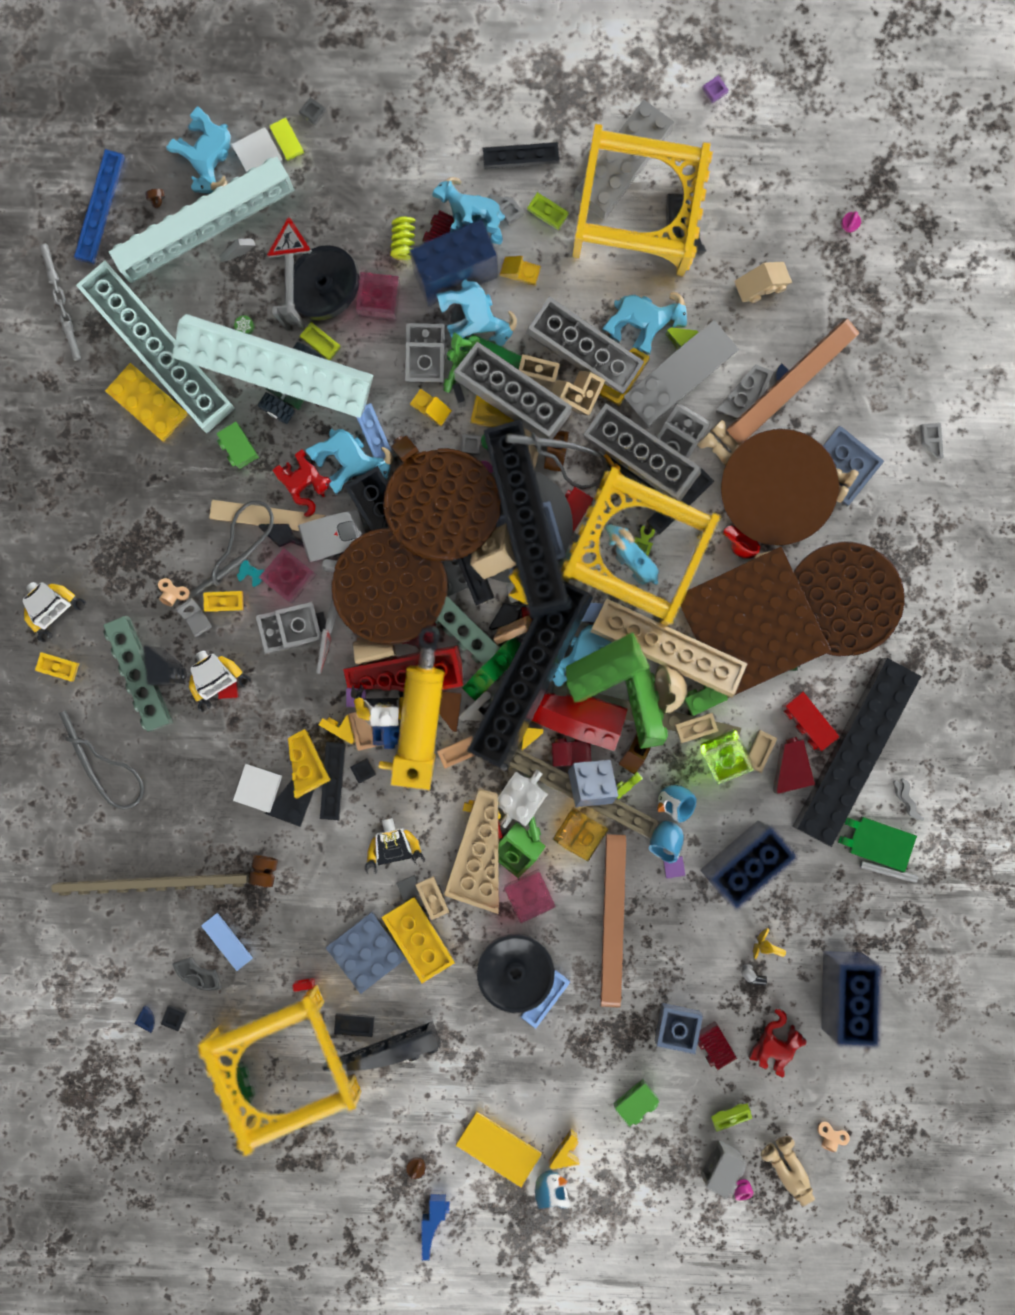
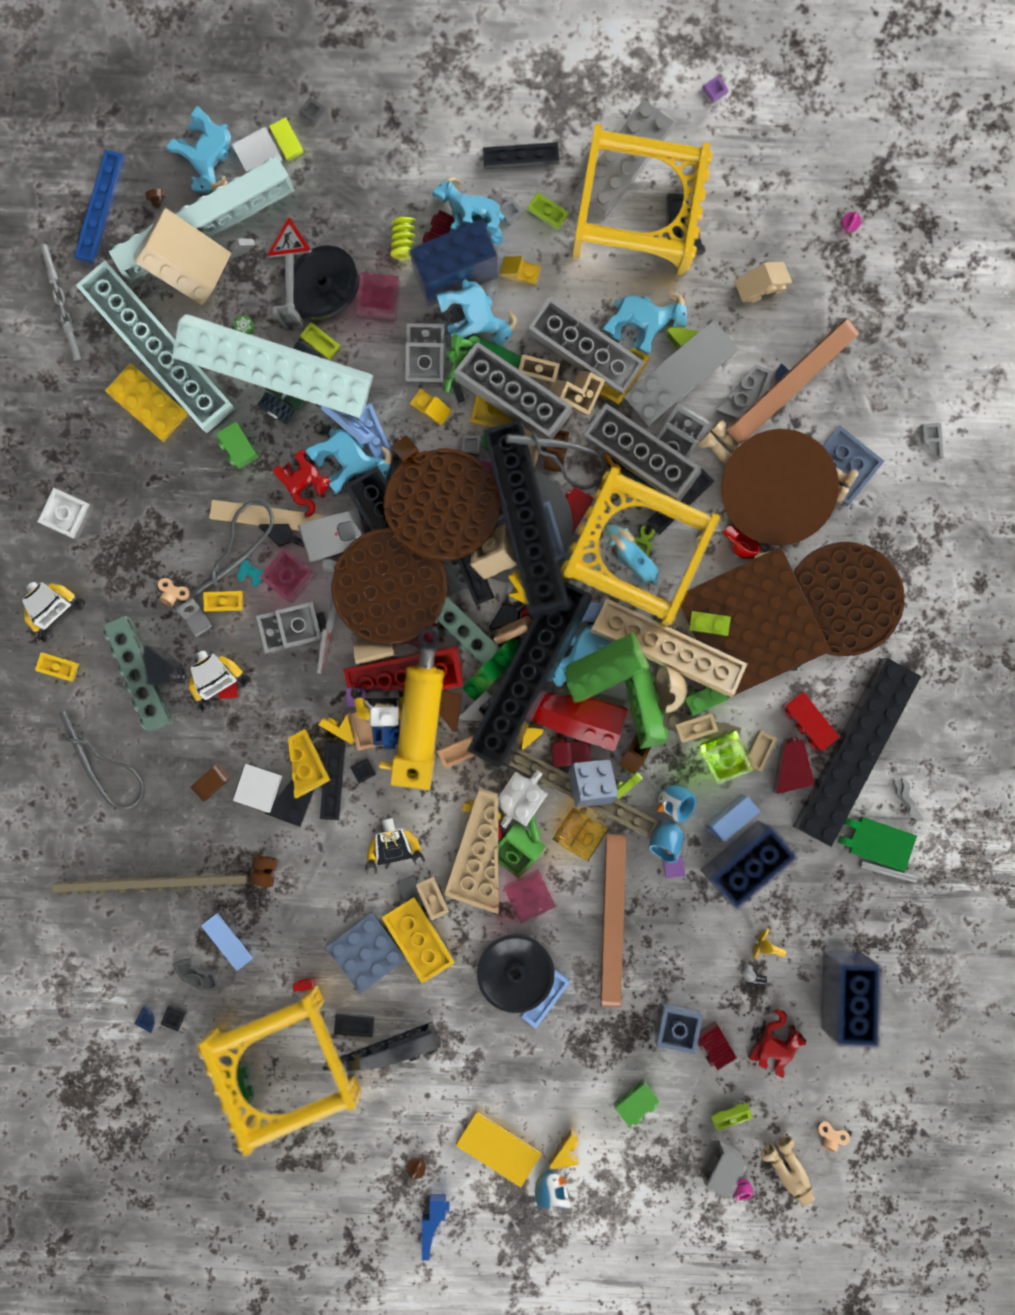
none -> white tile [37,488,90,538]
none -> tan slope [133,207,231,306]
none -> reddish brown beam [190,764,230,802]
none -> light blue tile [321,406,375,444]
none -> lime plate [689,611,731,636]
none -> light blue brick [706,794,761,842]

